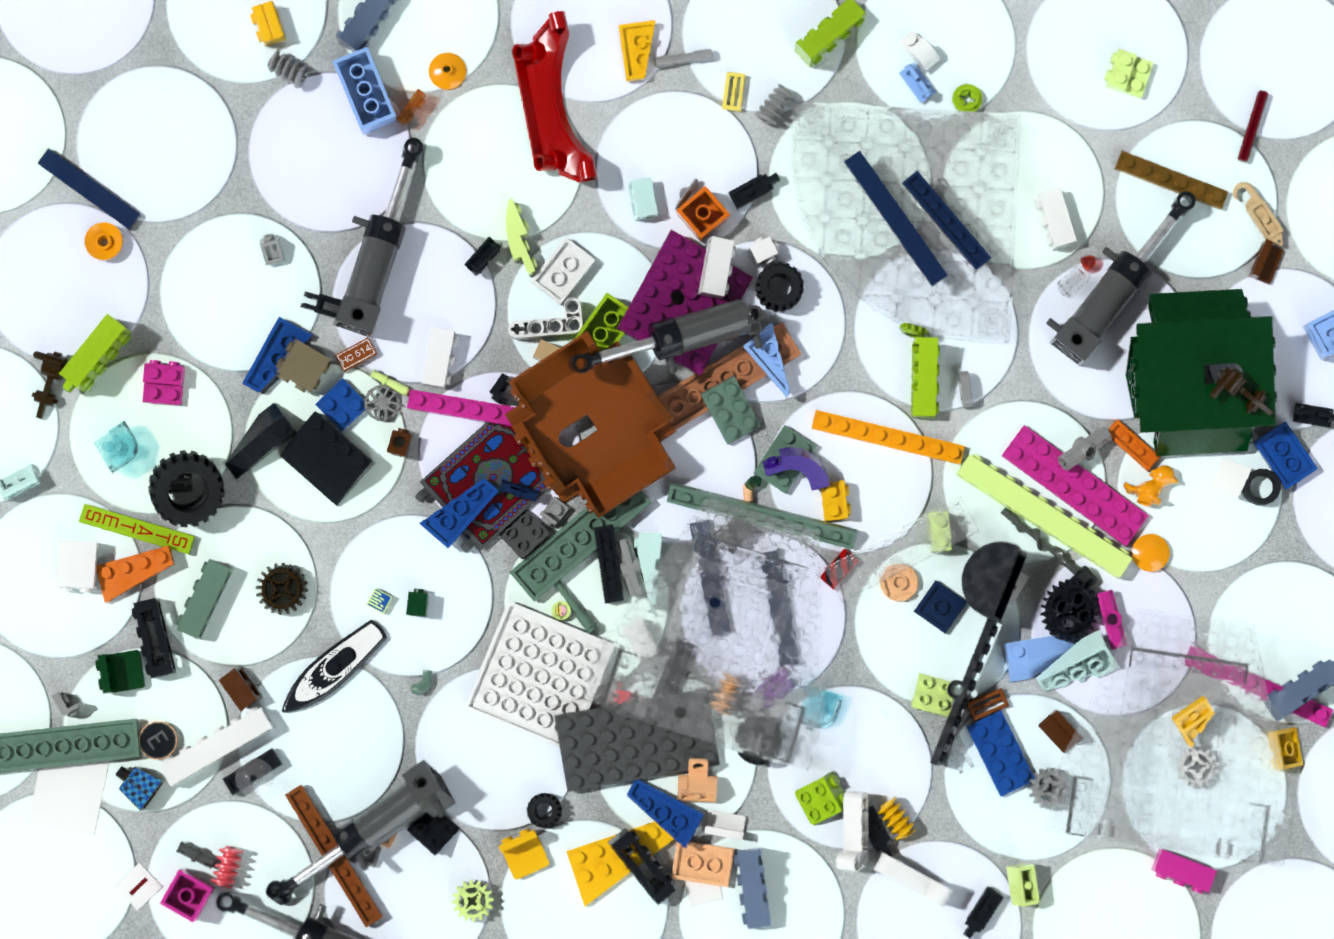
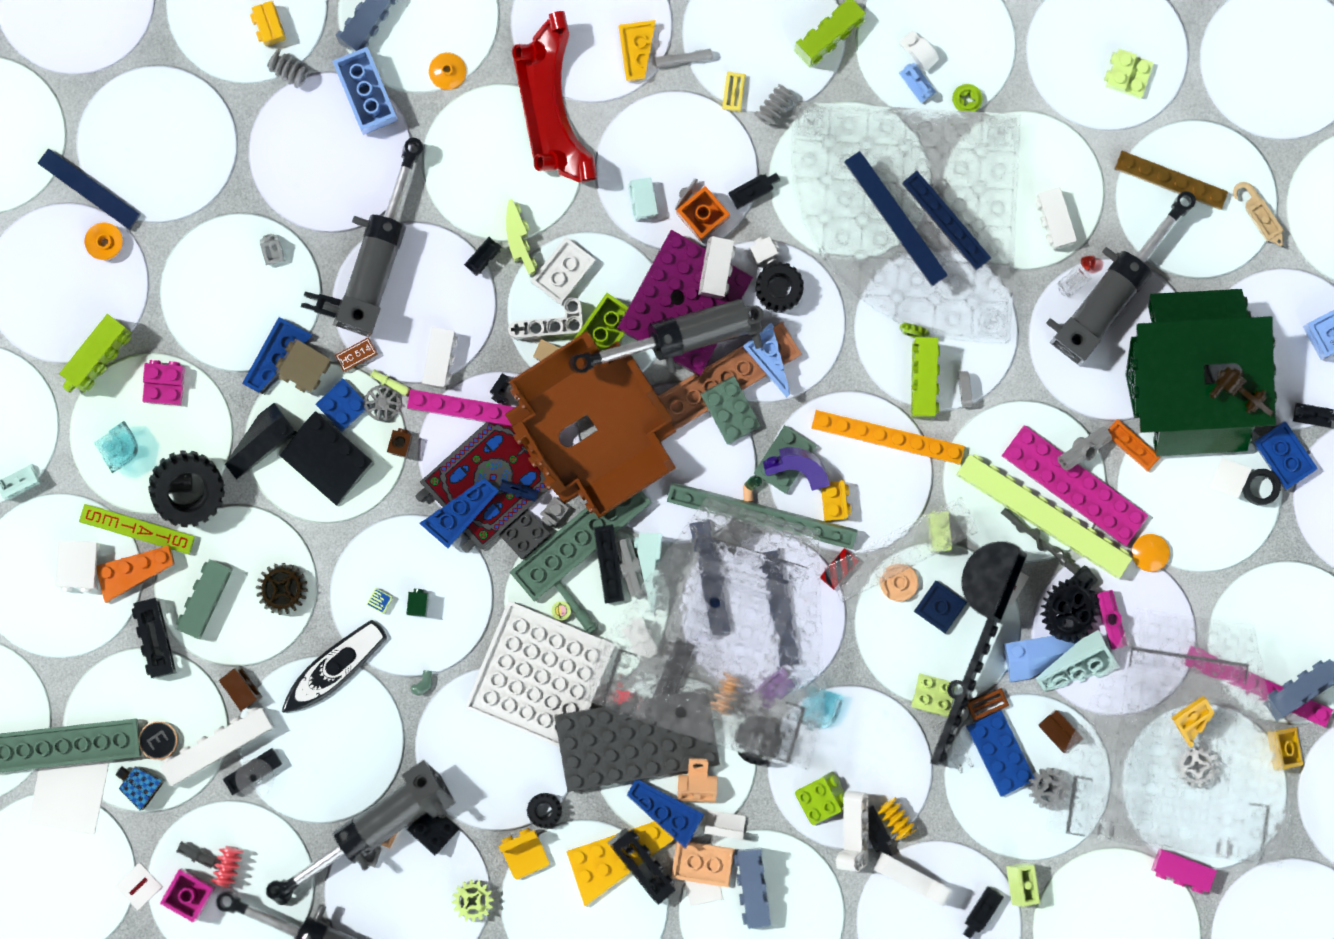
dark brown piece [31,351,68,419] -> none
light grey bracket [52,692,83,717] -> none
dark green bracket [95,650,145,694] -> none
dark orange plate [285,784,383,927] -> none
clear orange plate [396,89,426,127] -> none
light orange animal [1123,465,1178,507] -> none
dark red axle [1237,90,1268,163] -> none
reddish brown panel [1248,239,1284,285] -> none

